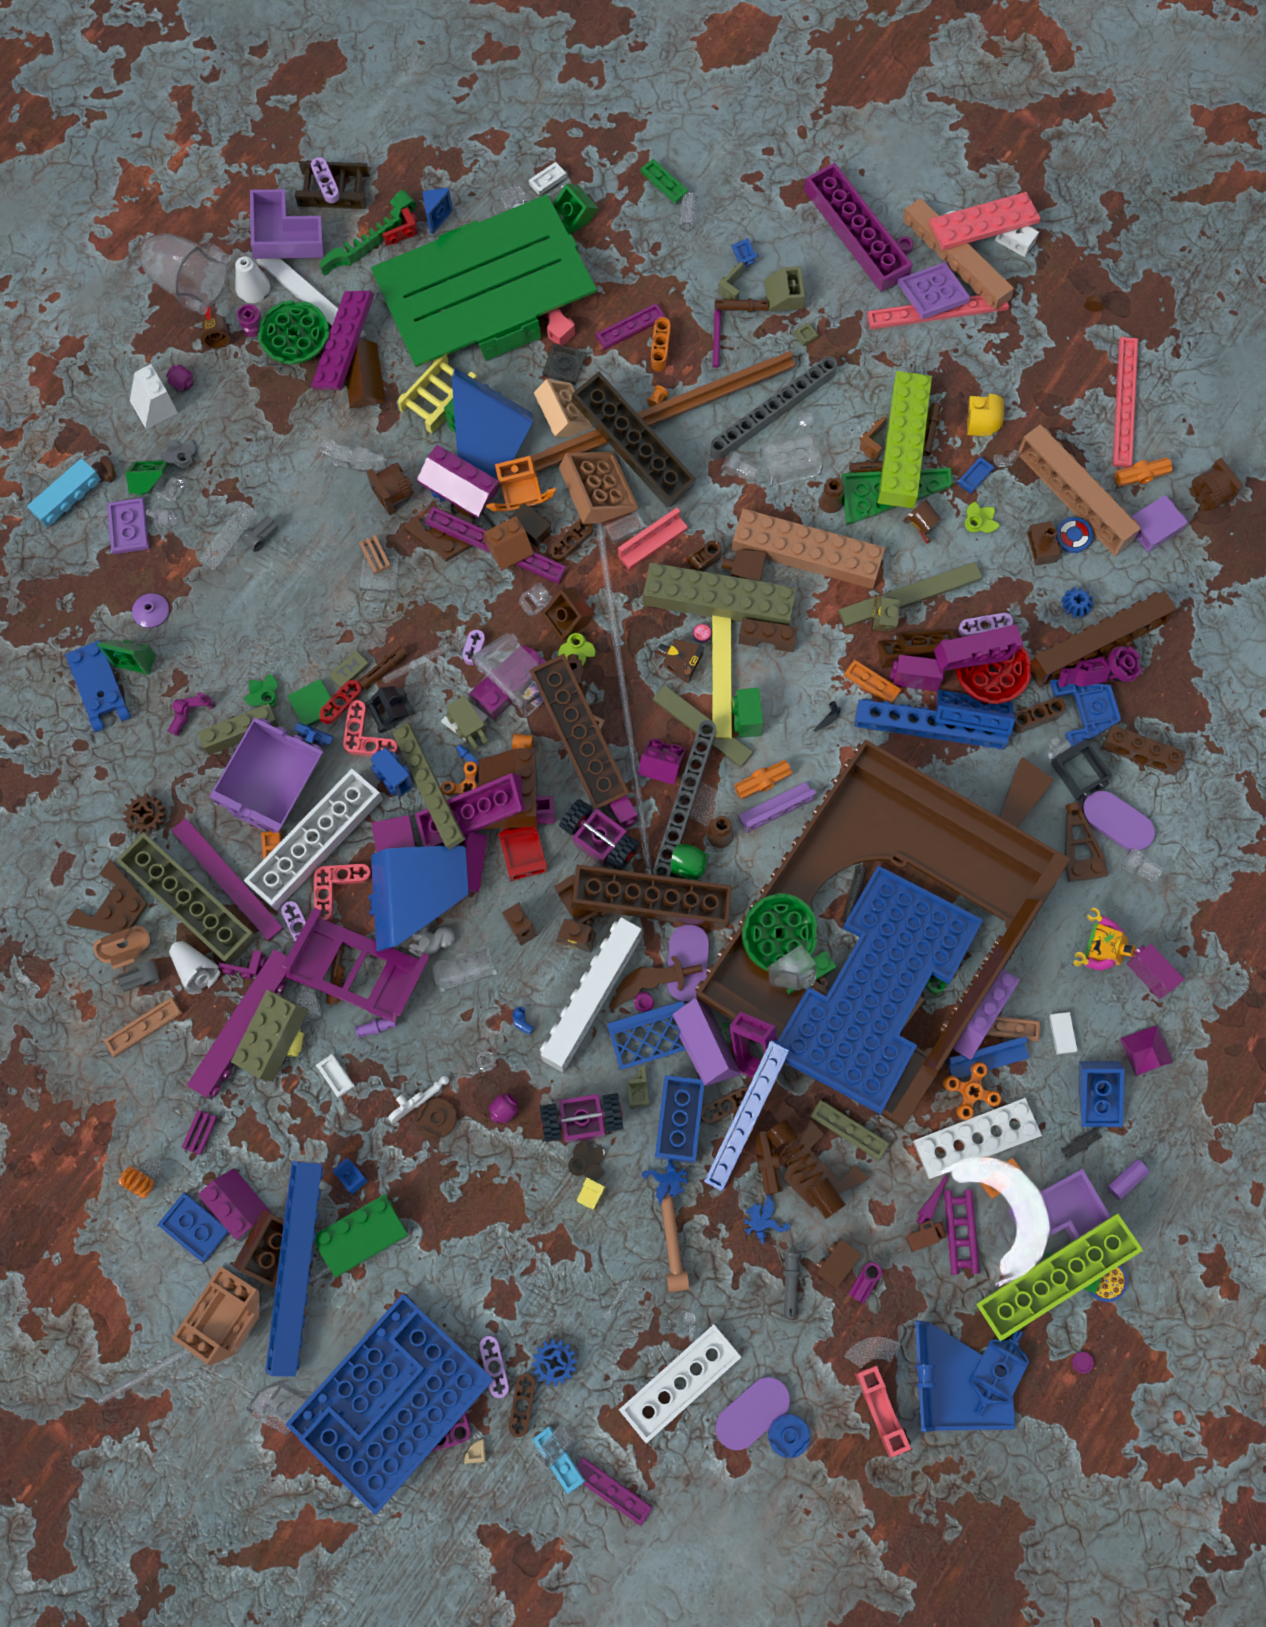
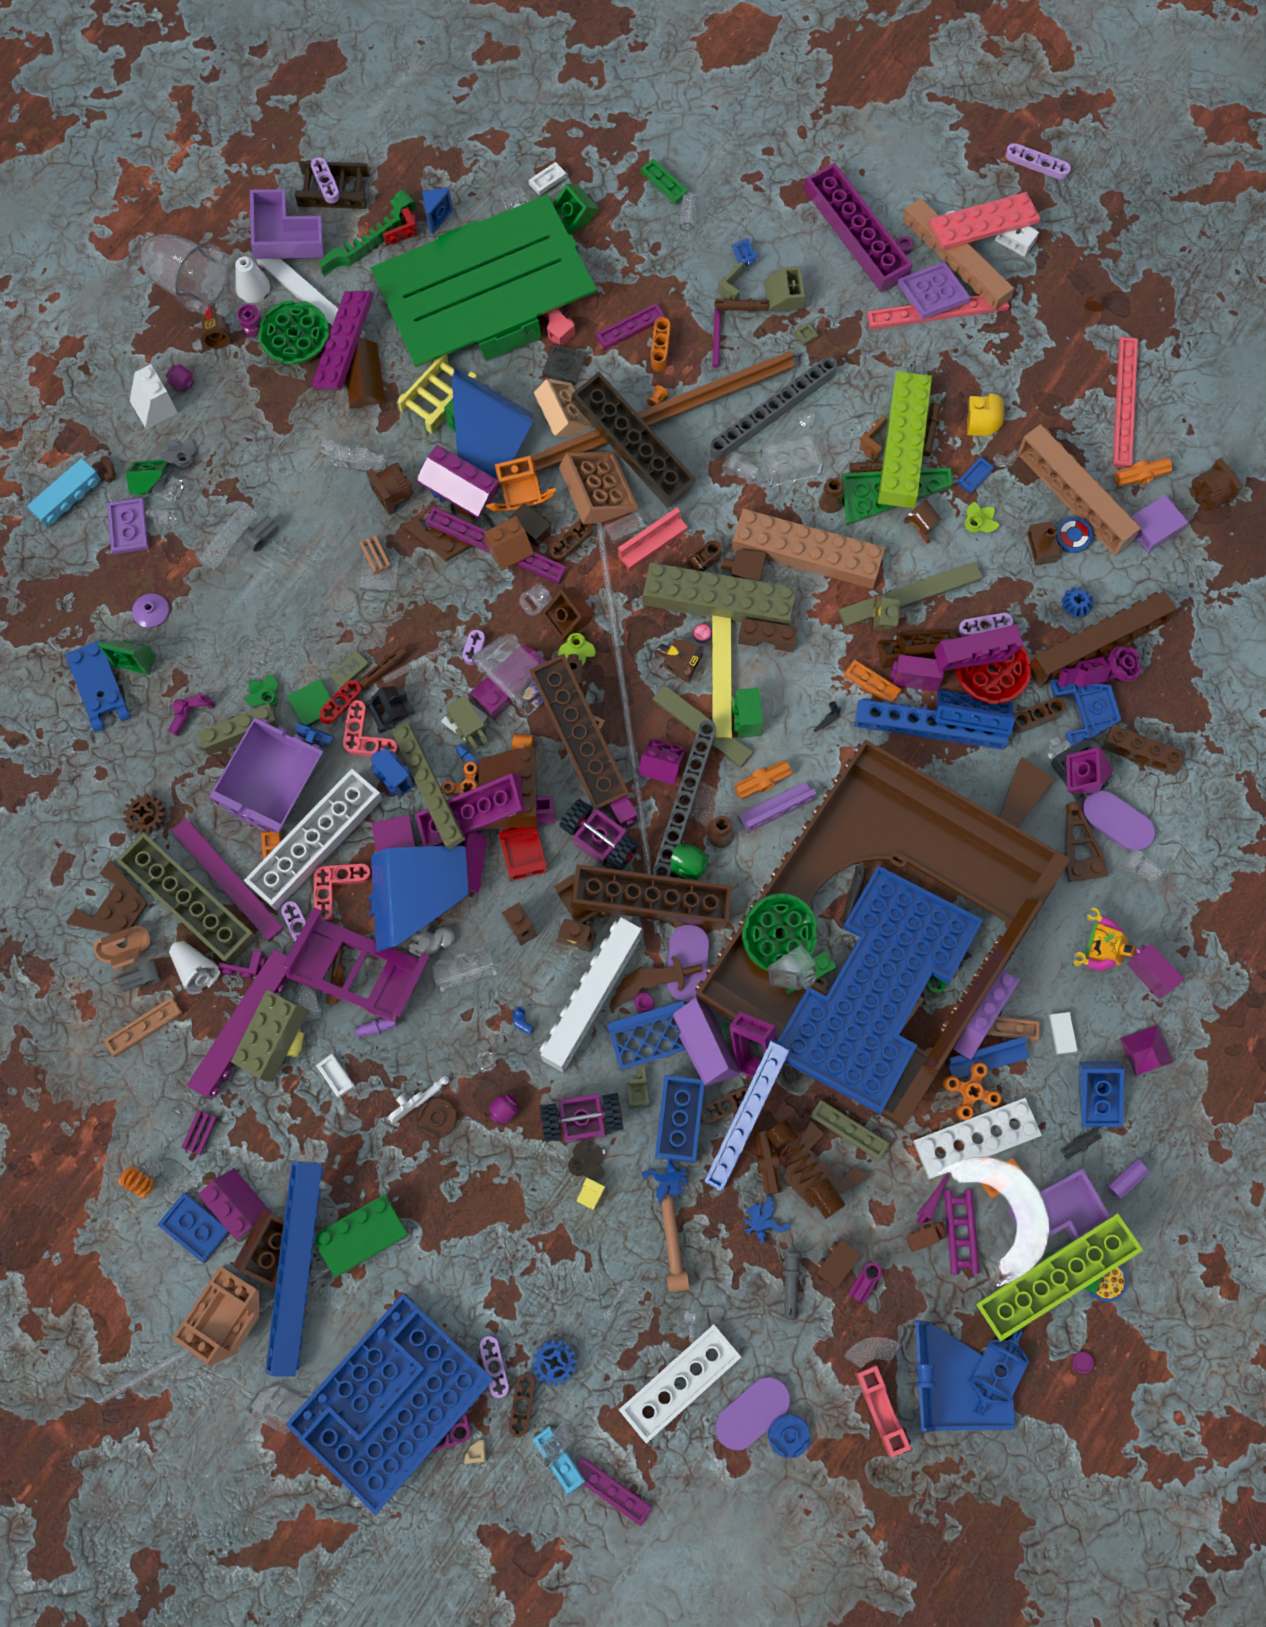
blue bracket [332,1158,368,1195] -> none
none -> lavender beam [1005,143,1071,180]
none -> magenta slope [1066,747,1113,793]

